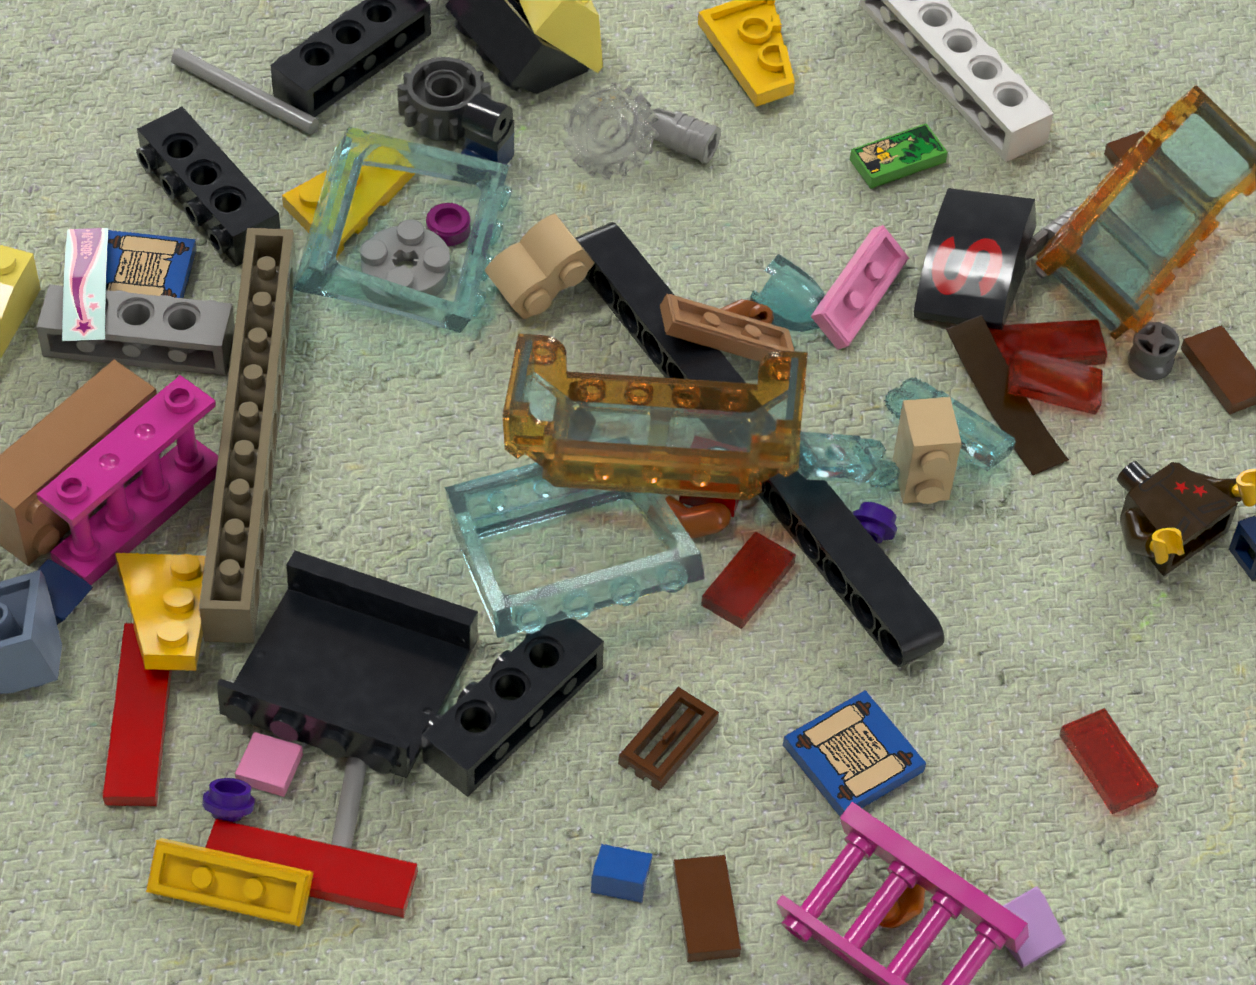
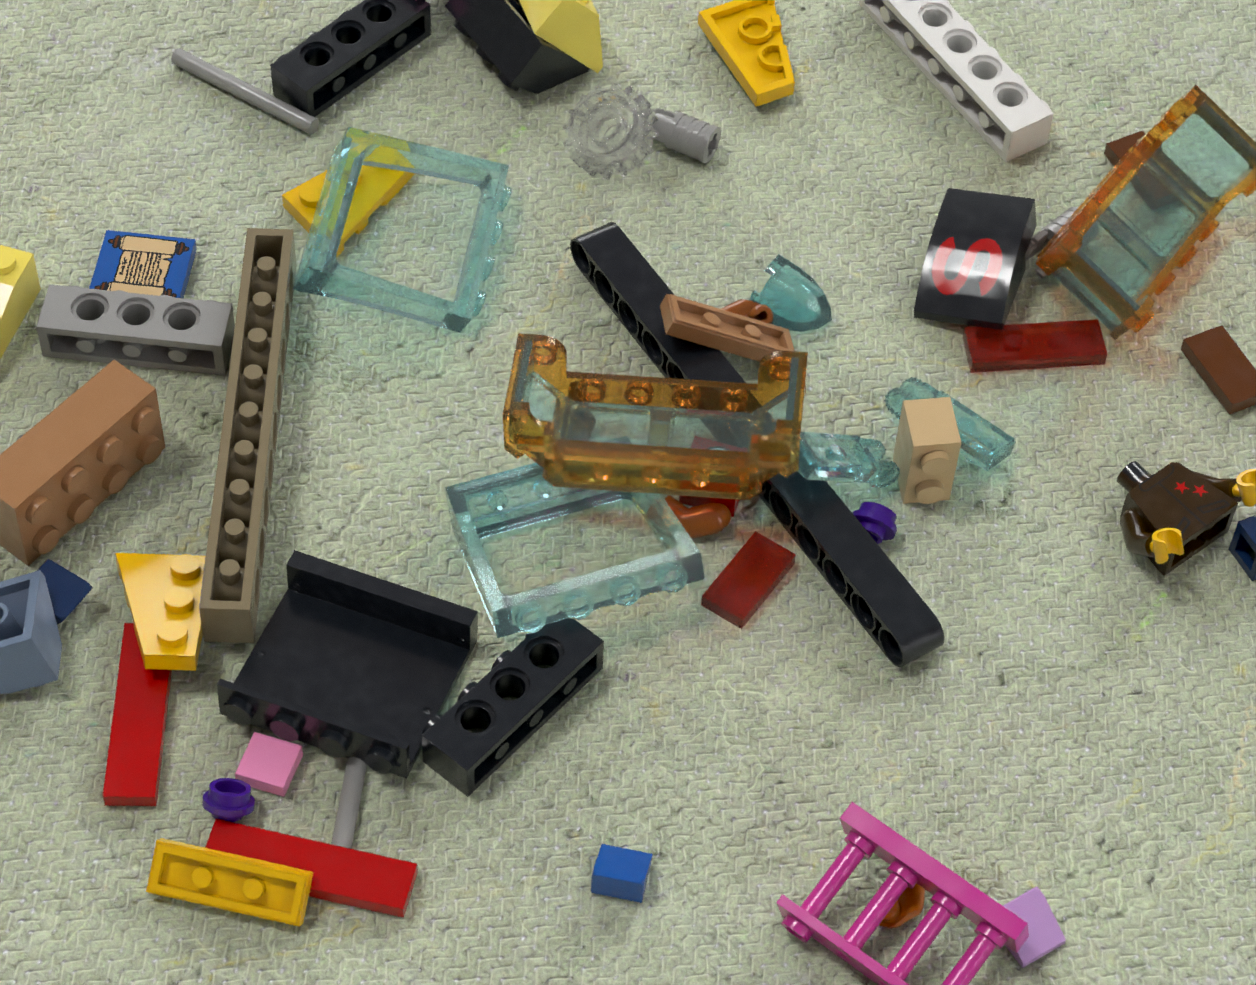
dark pink fence [37,375,218,585] -> none
sticker [62,228,109,342] -> none
black brick [136,106,281,267] -> none
light grey plate [360,220,450,305] -> none
dark grey gear [397,57,491,141] -> none
magenta tile [426,203,471,246] -> none
black leg [458,93,514,183] -> none
tan brick [484,213,594,320] -> none
reddish brown tile [618,687,719,791] -> none
reddish brown tile [673,855,741,962] -> none
tile [783,690,926,817] -> none
bright pink tile [810,225,909,350] -> none
tile [850,123,948,189] -> none
dark brown sticker [946,315,1069,475] -> none
clear red tile [1008,348,1103,415] -> none
clear red tile [1059,708,1159,815] -> none
dark grey wheel [1128,322,1180,380] -> none

